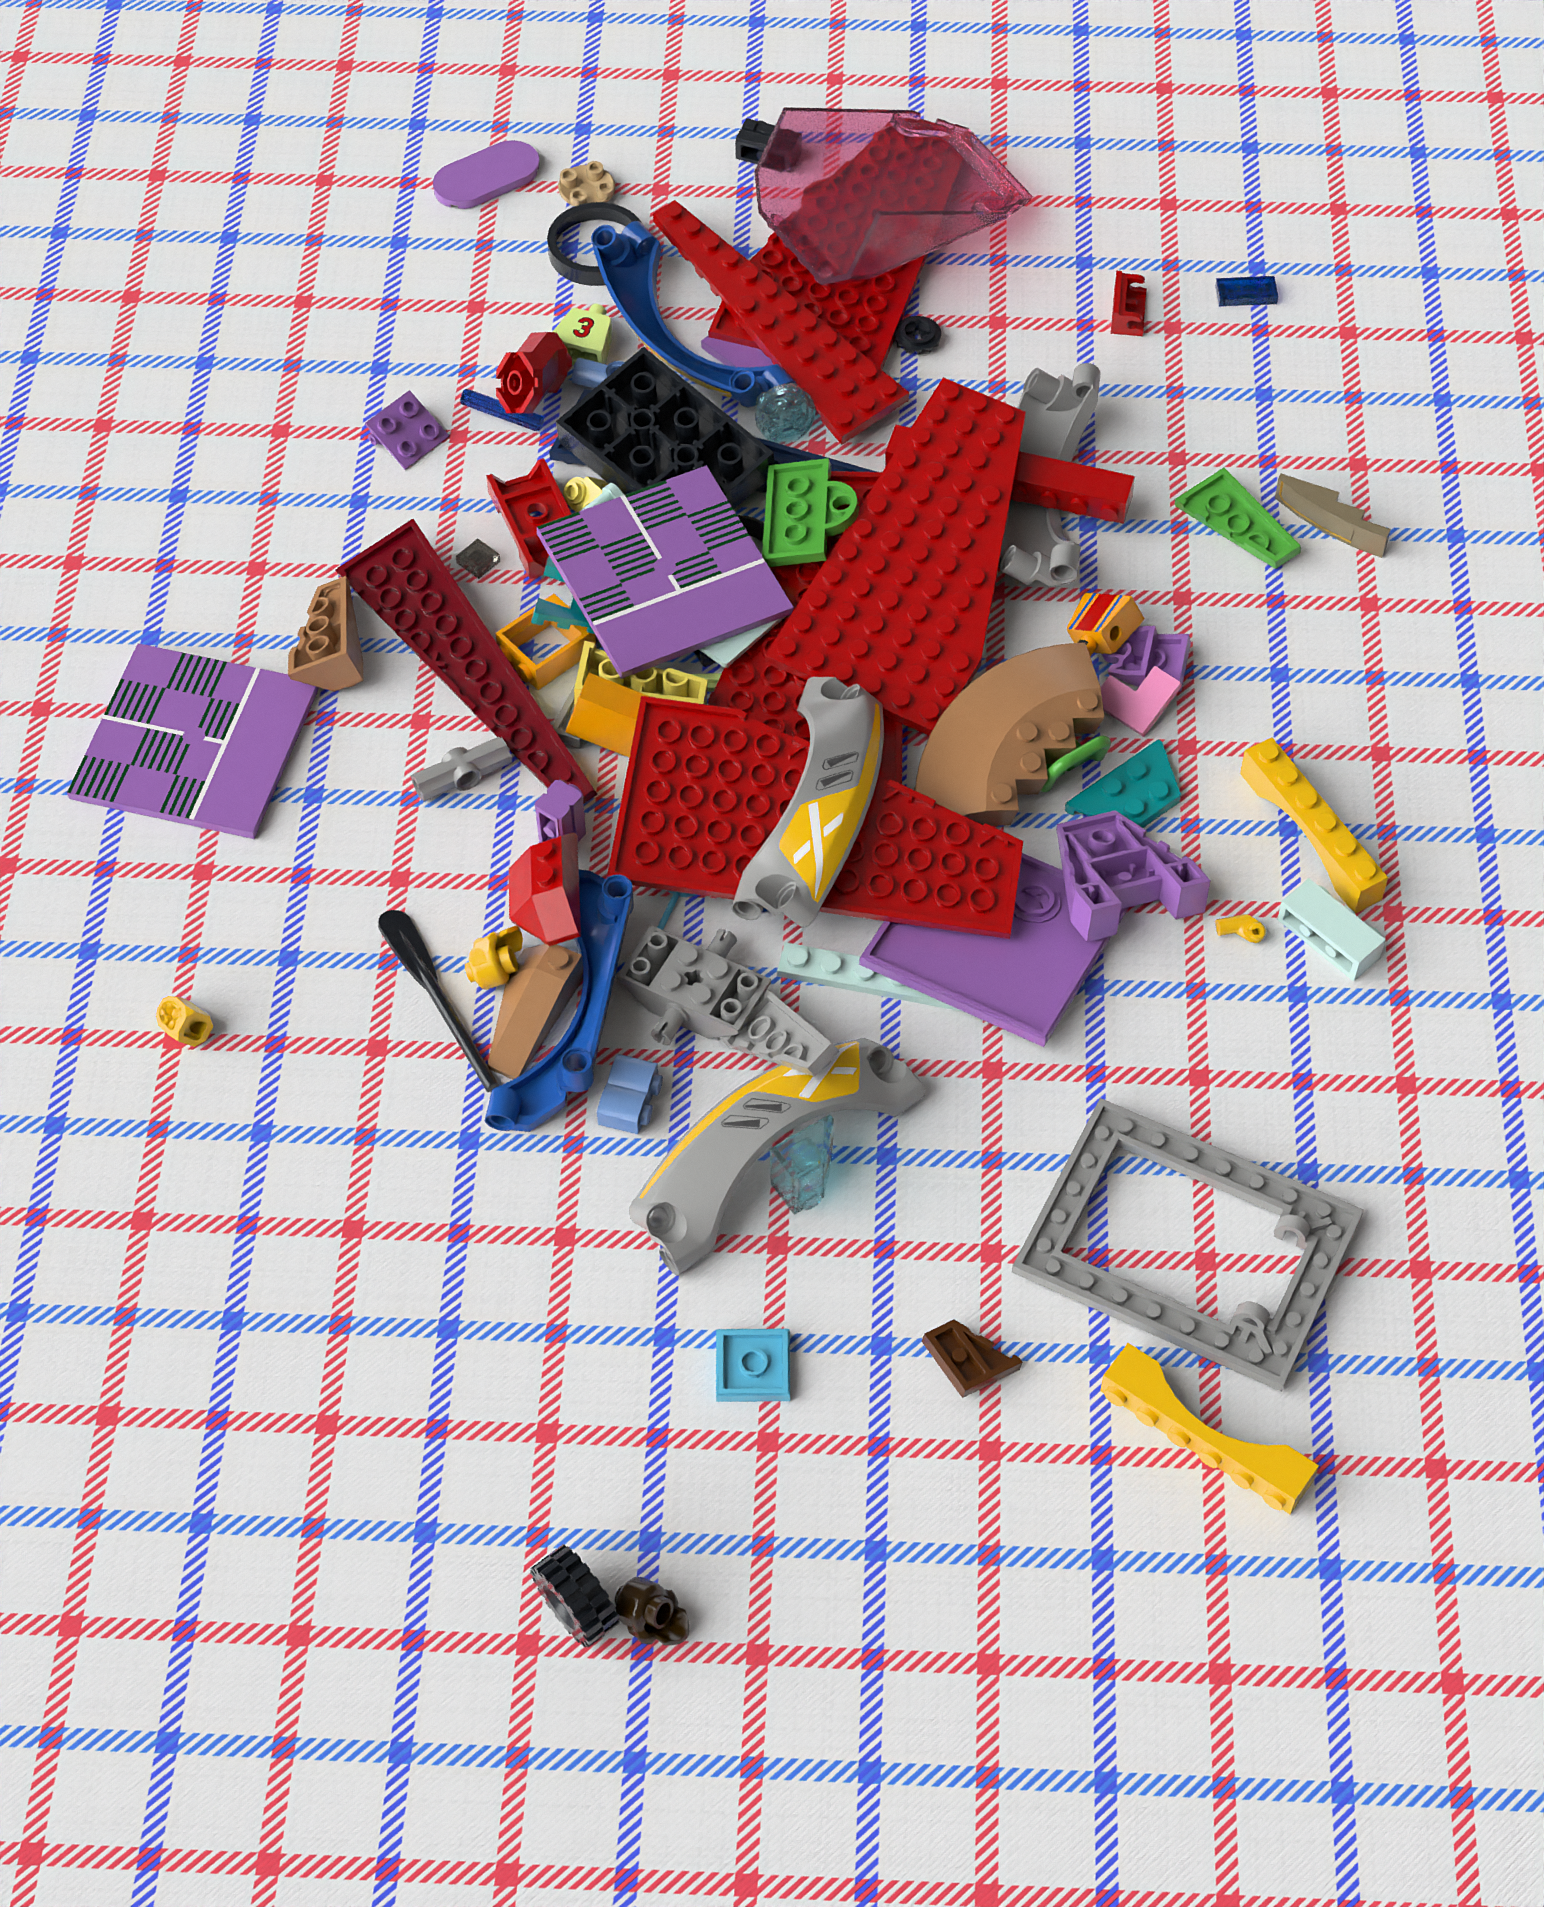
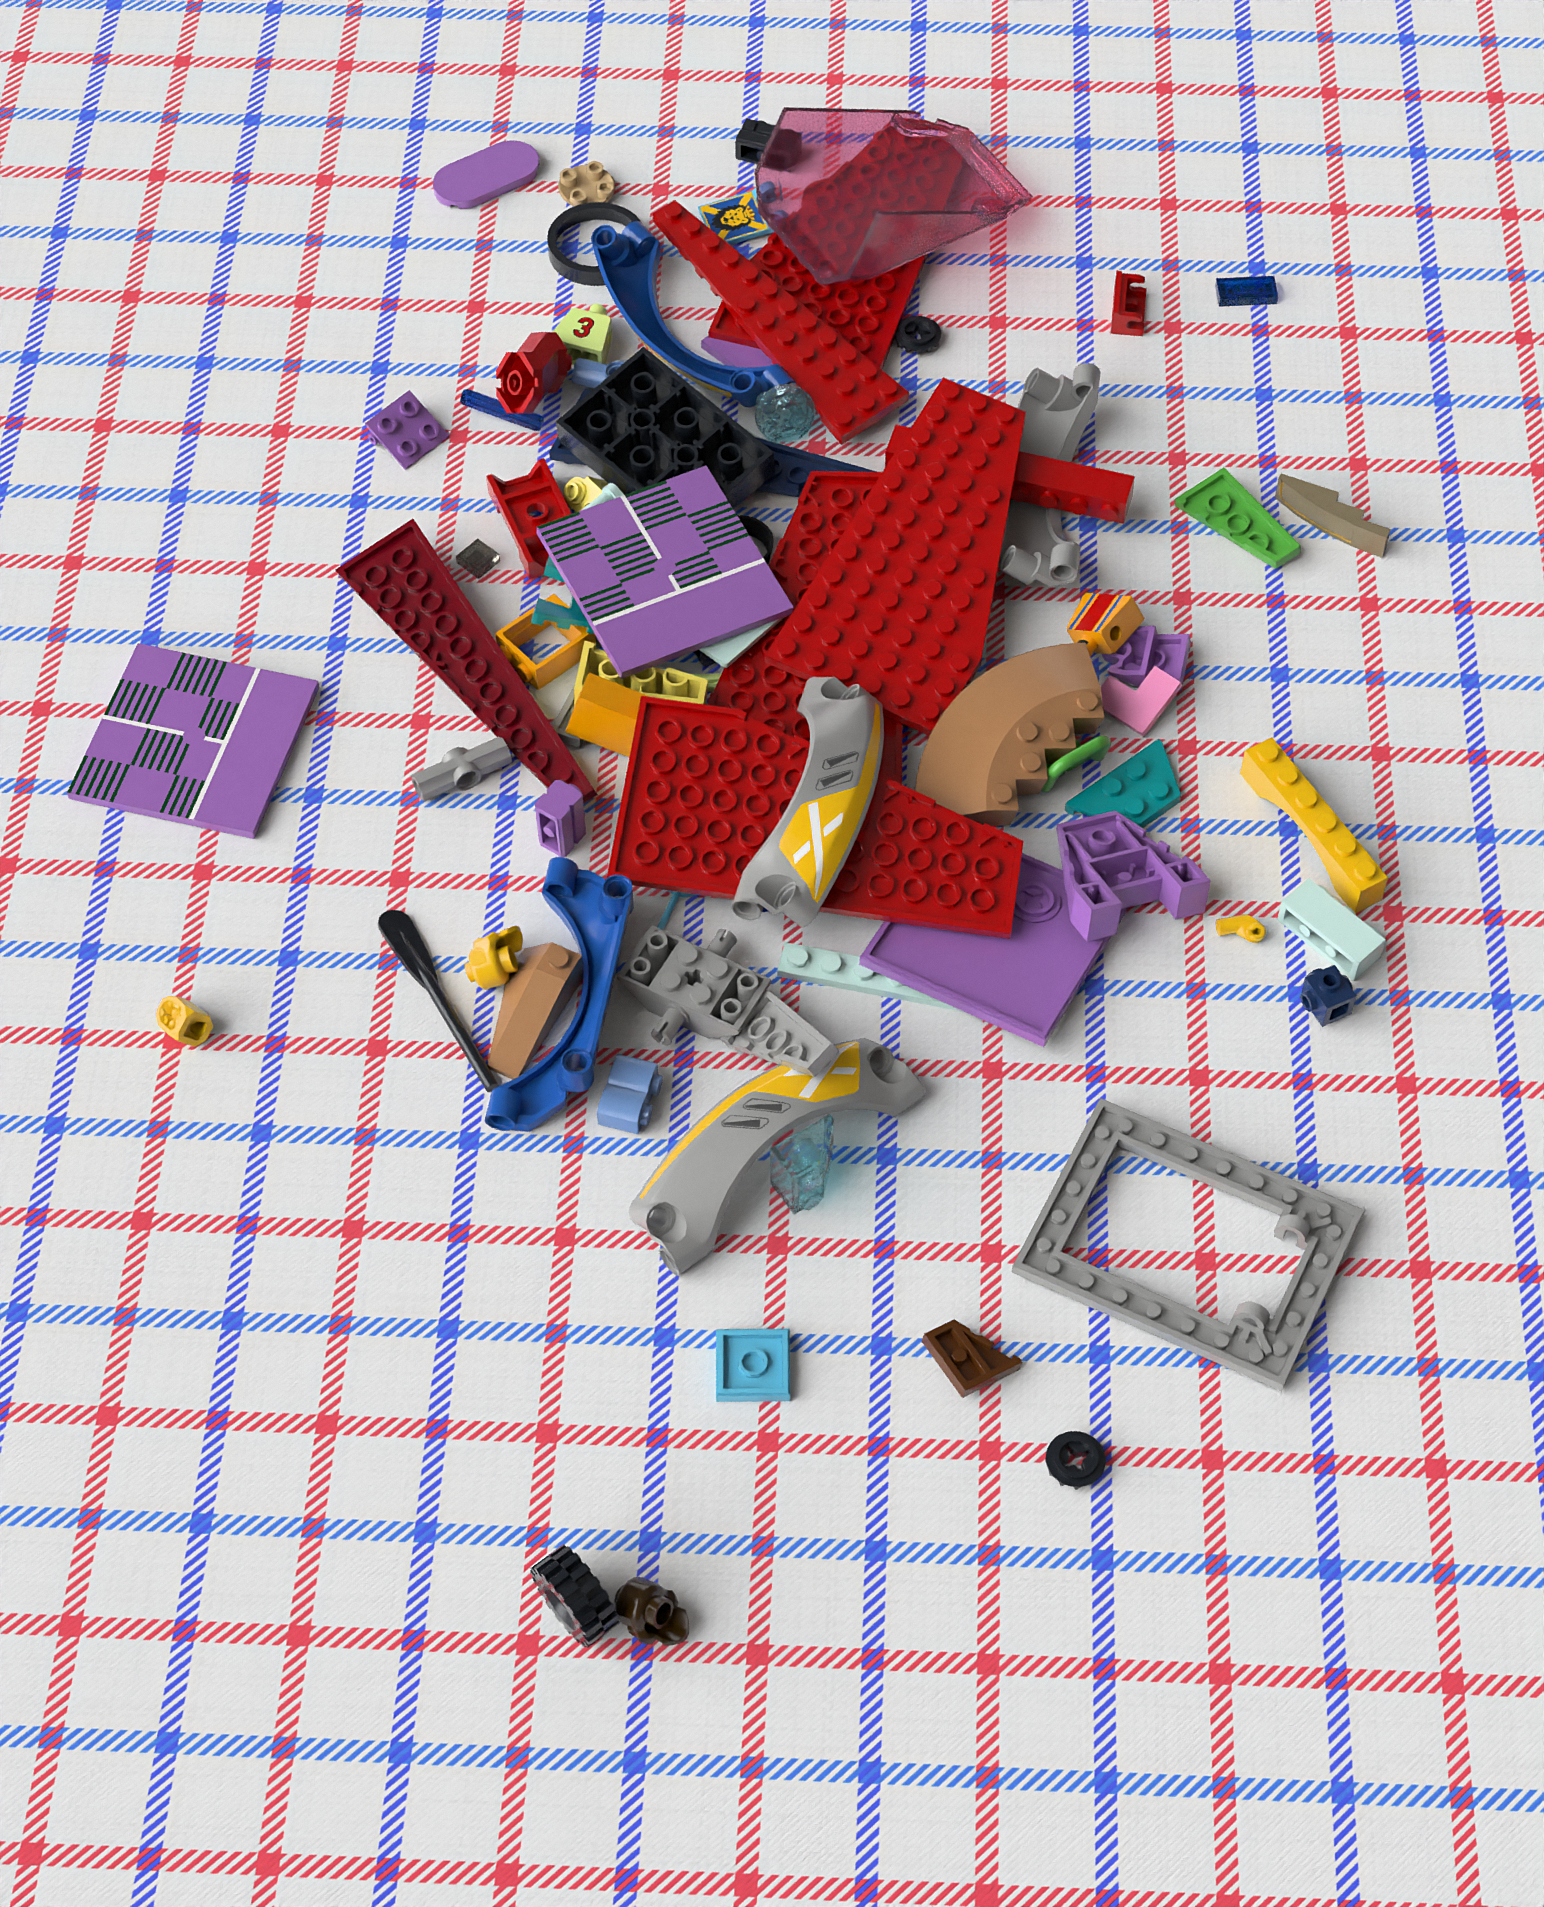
medium nougat wedge [288,576,364,692] -> none
wedge [509,832,581,946] -> none
bright green plate [762,458,860,567] -> none
yellow arch [1100,1343,1319,1514] -> none
none -> flag [698,181,788,245]
none -> black gear [1045,1431,1106,1490]
none -> dark blue brick [1300,965,1357,1027]

